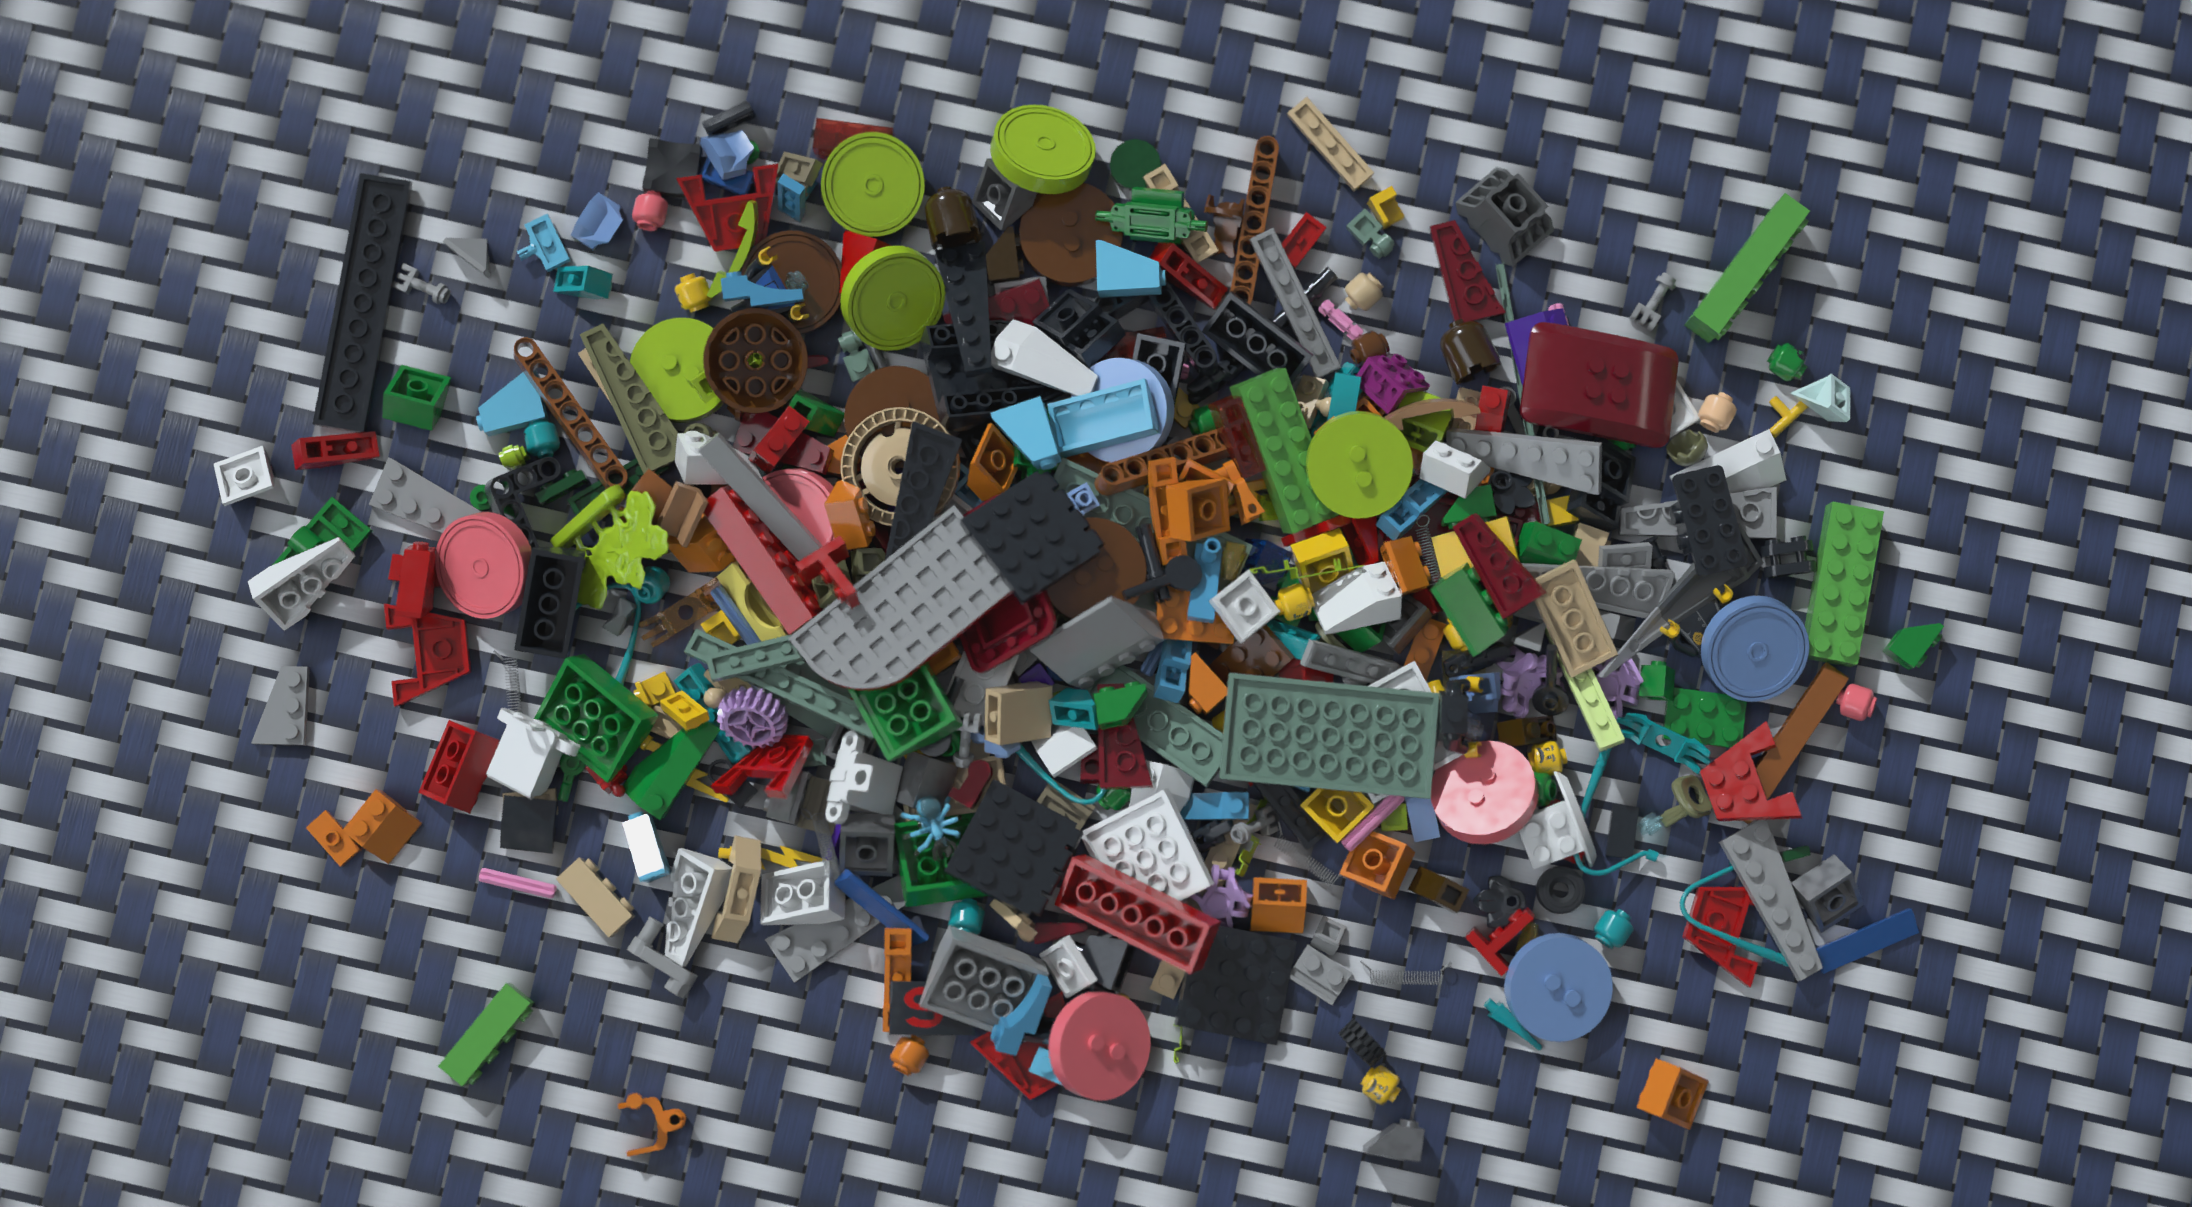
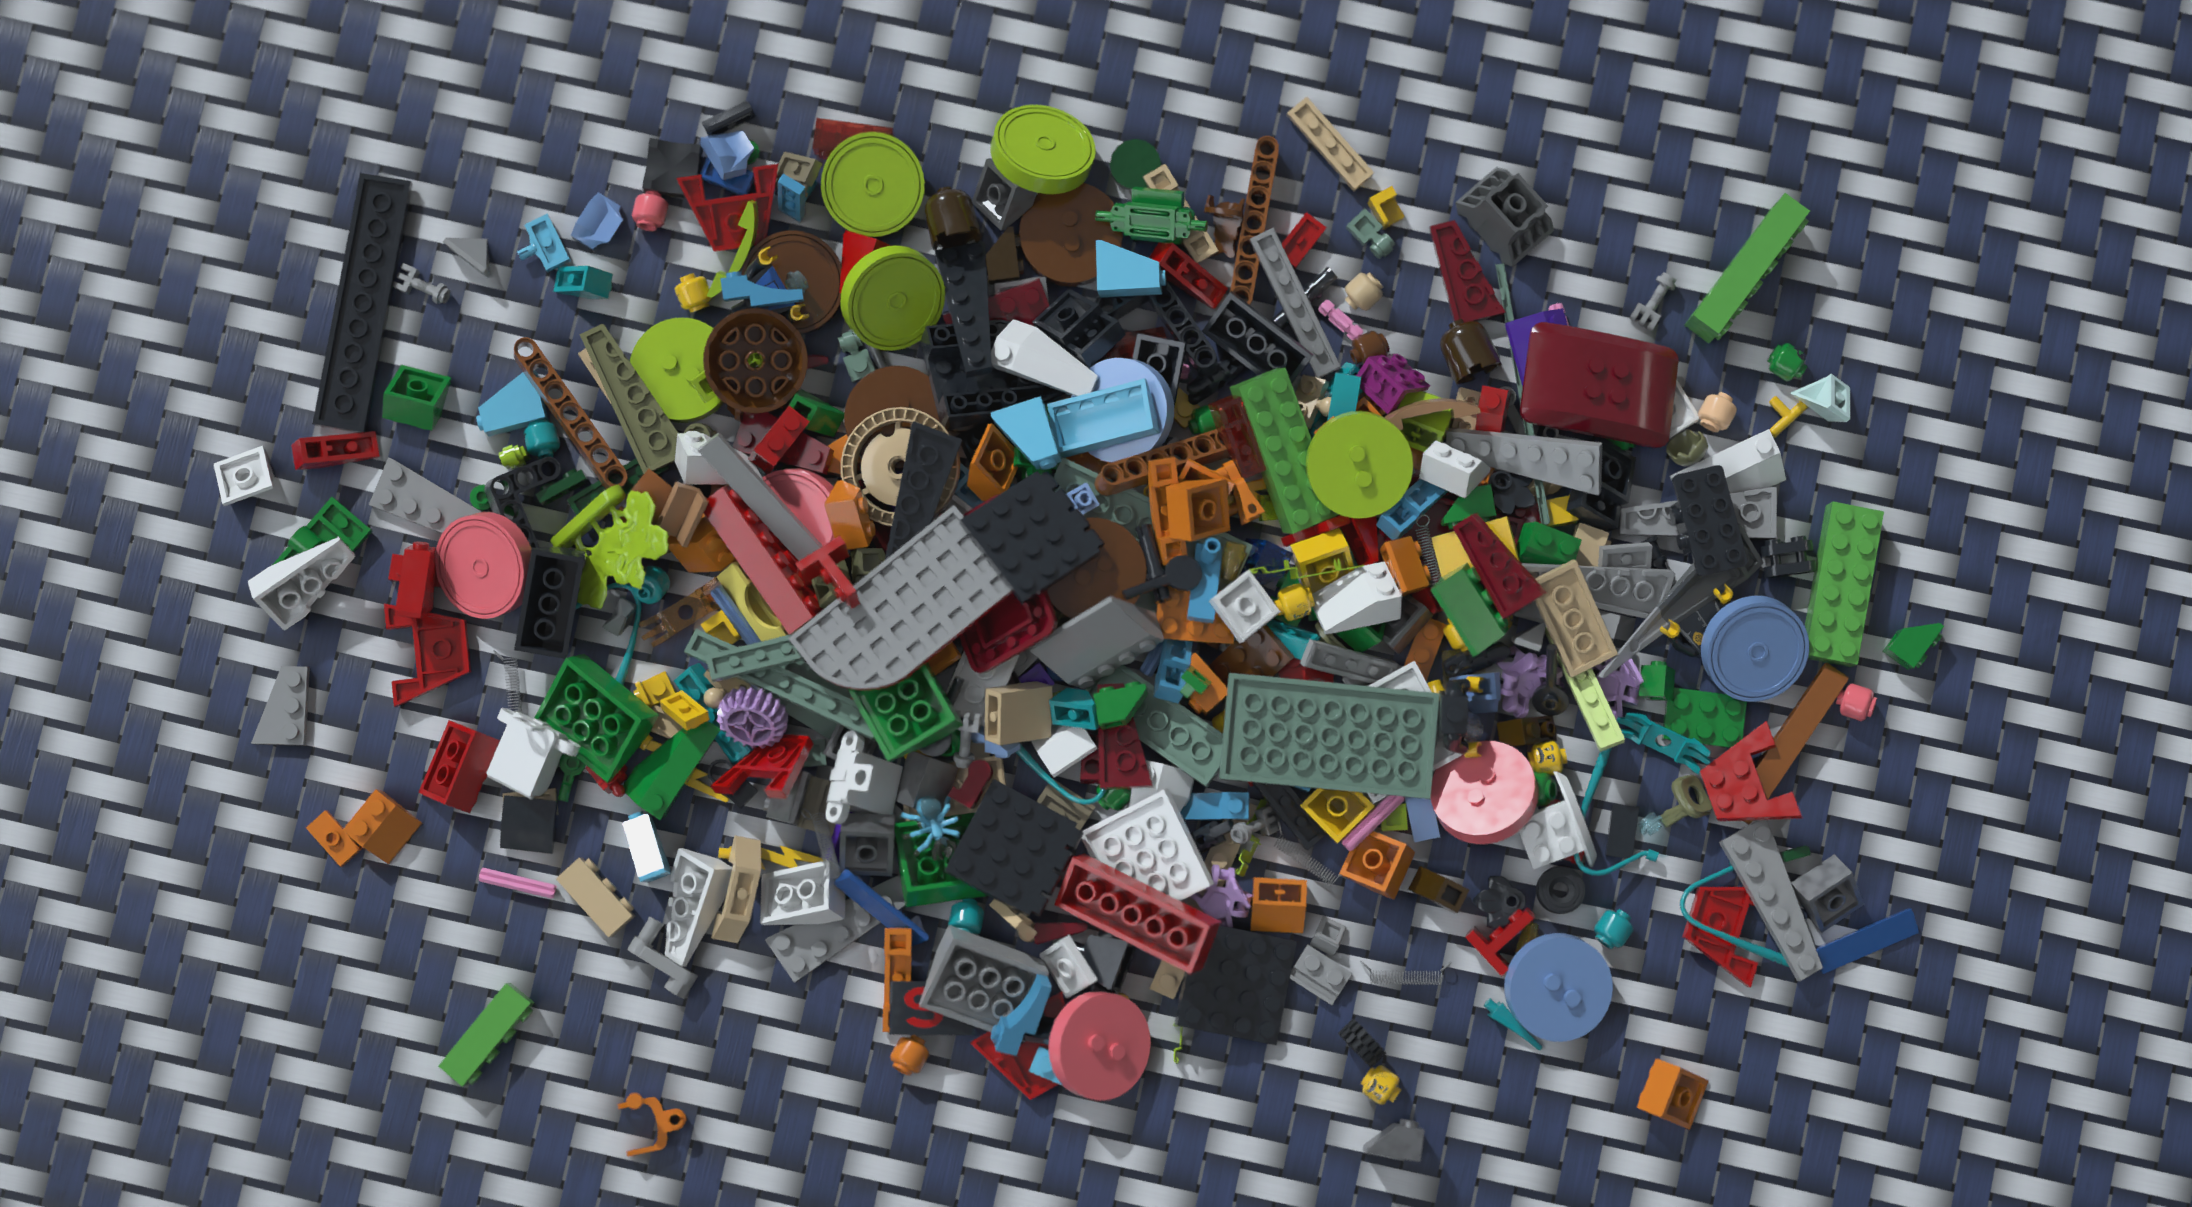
none -> green tile [1179,665,1212,699]

